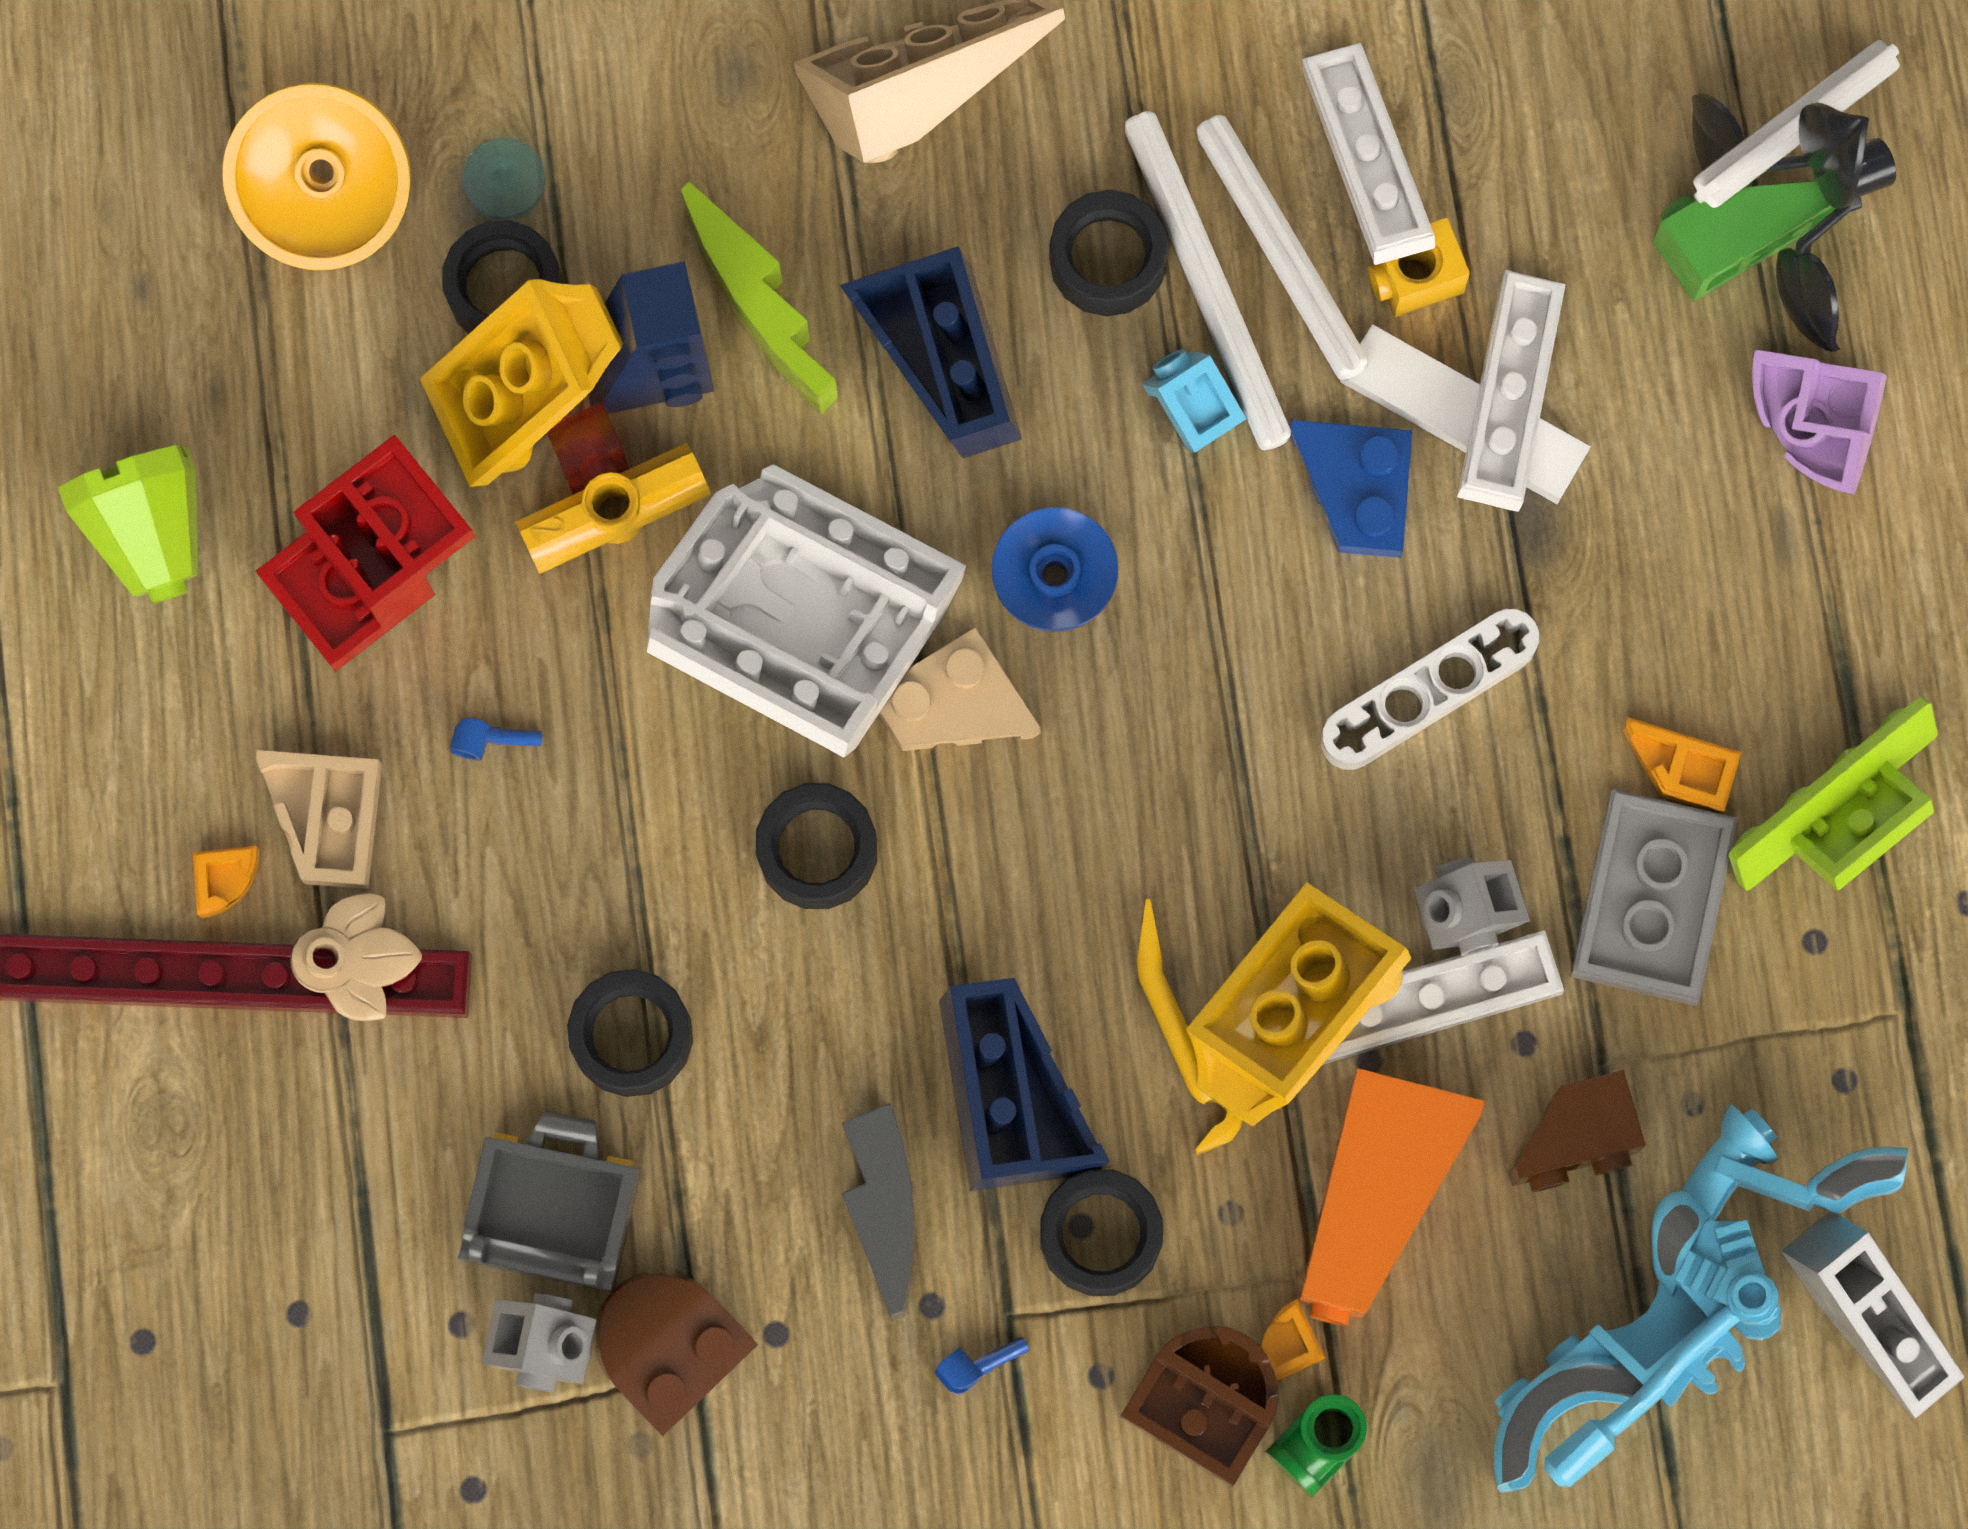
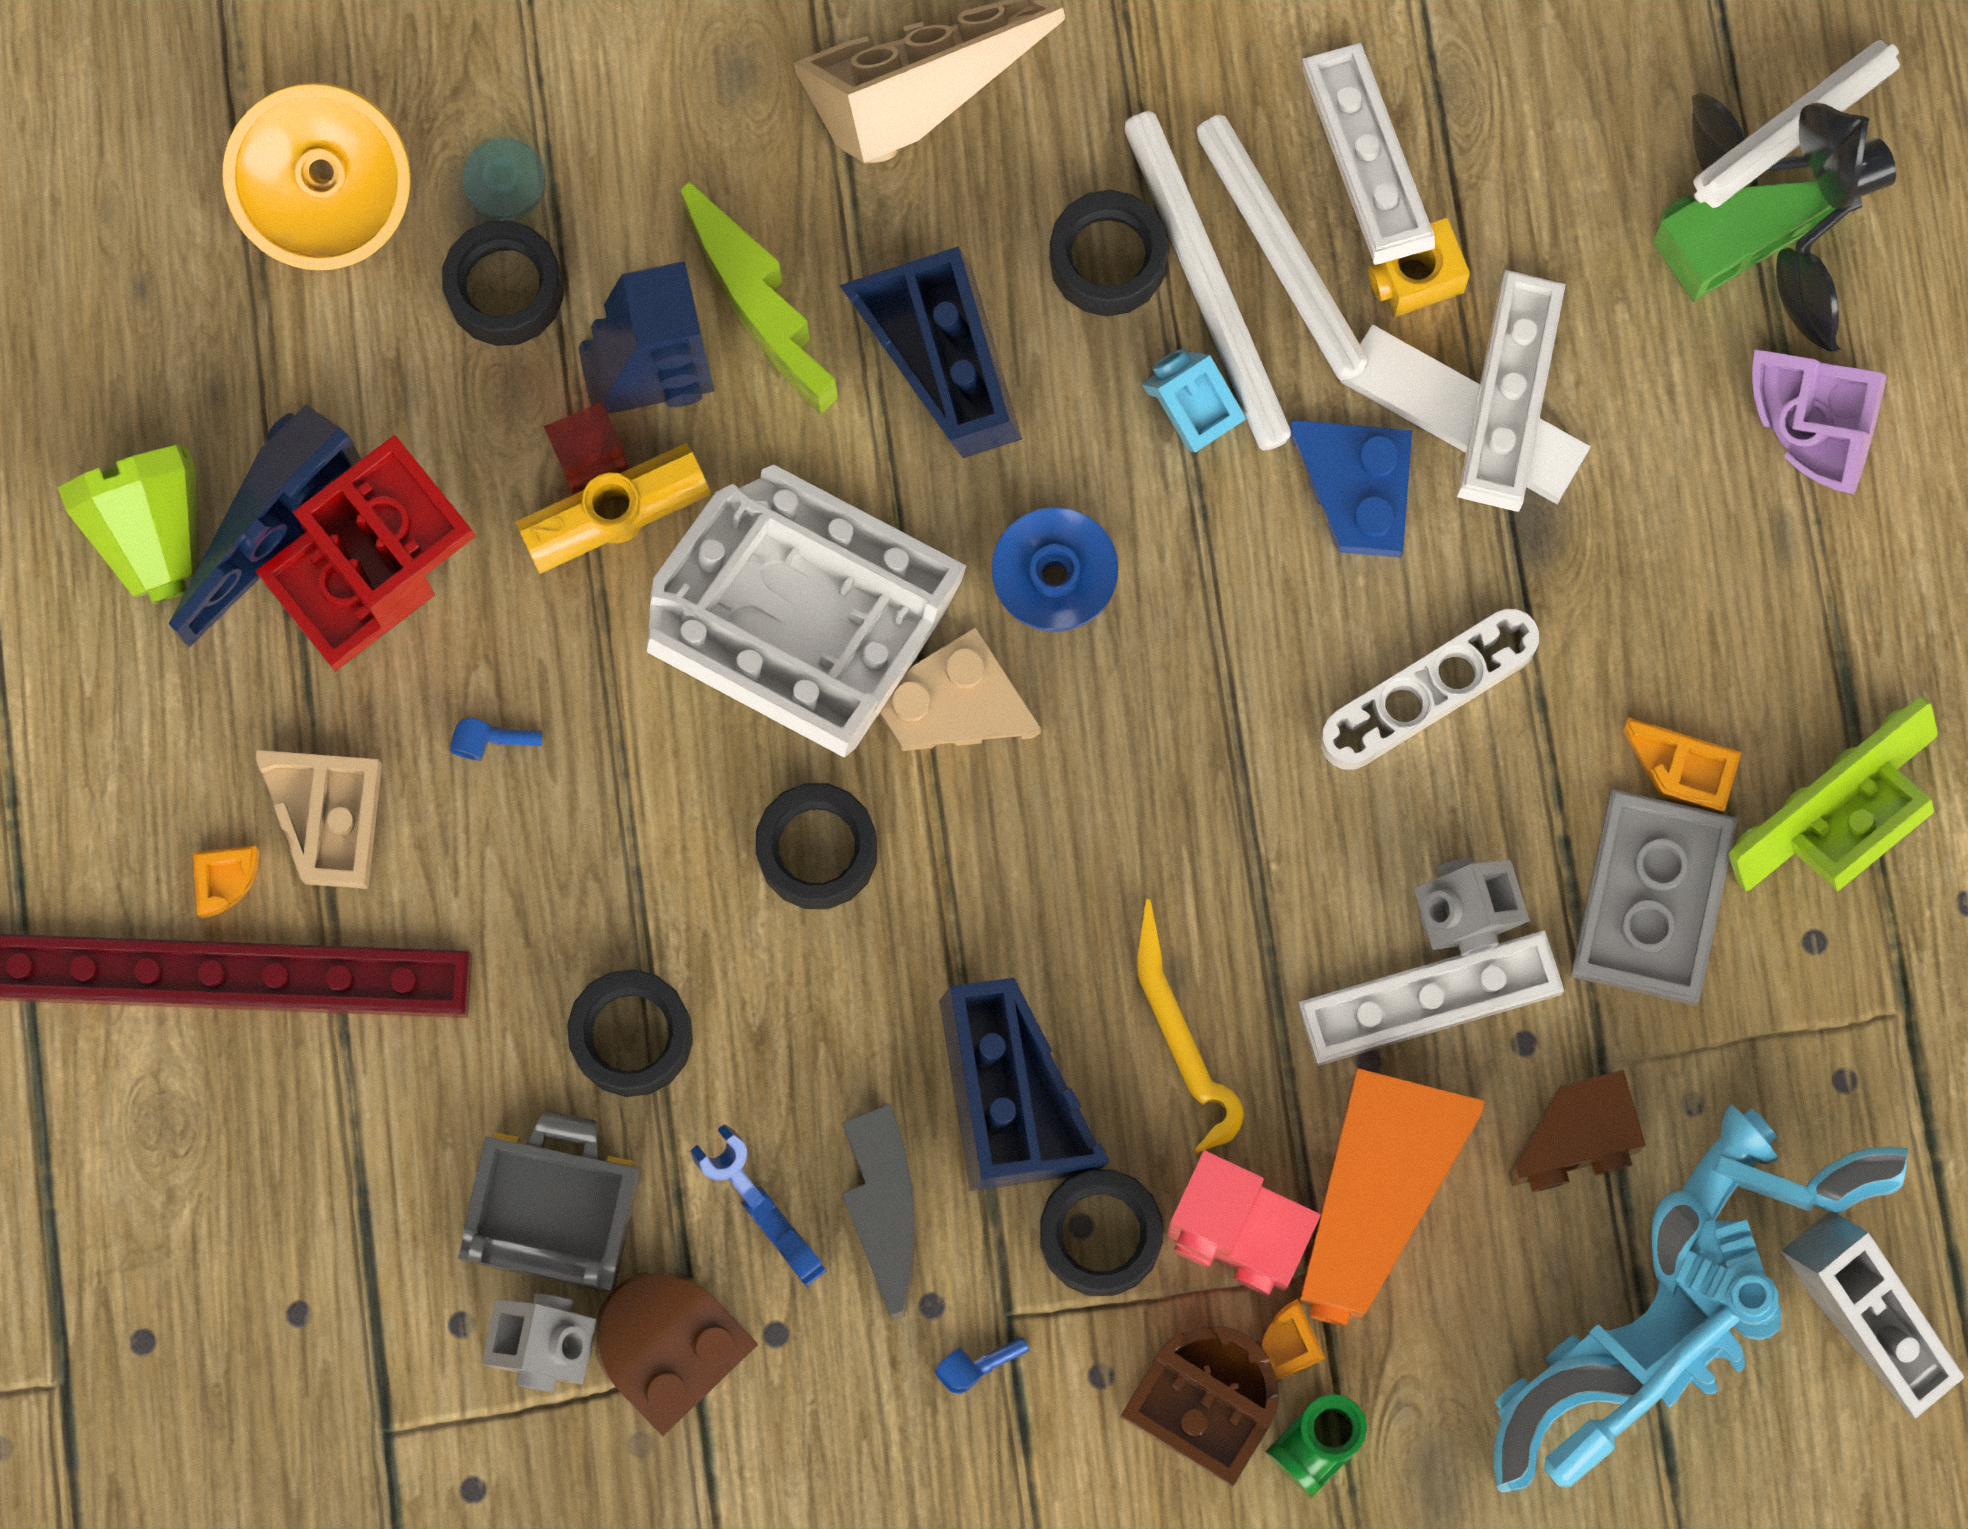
tan plate [290,893,422,1021] -> none
yellow slope [419,279,623,487] -> none
yellow slope [1186,882,1411,1126] -> none
none -> dark blue wedge [169,405,361,648]
none -> blue piece [690,1124,827,1287]
none -> coral brick [1166,1150,1321,1296]

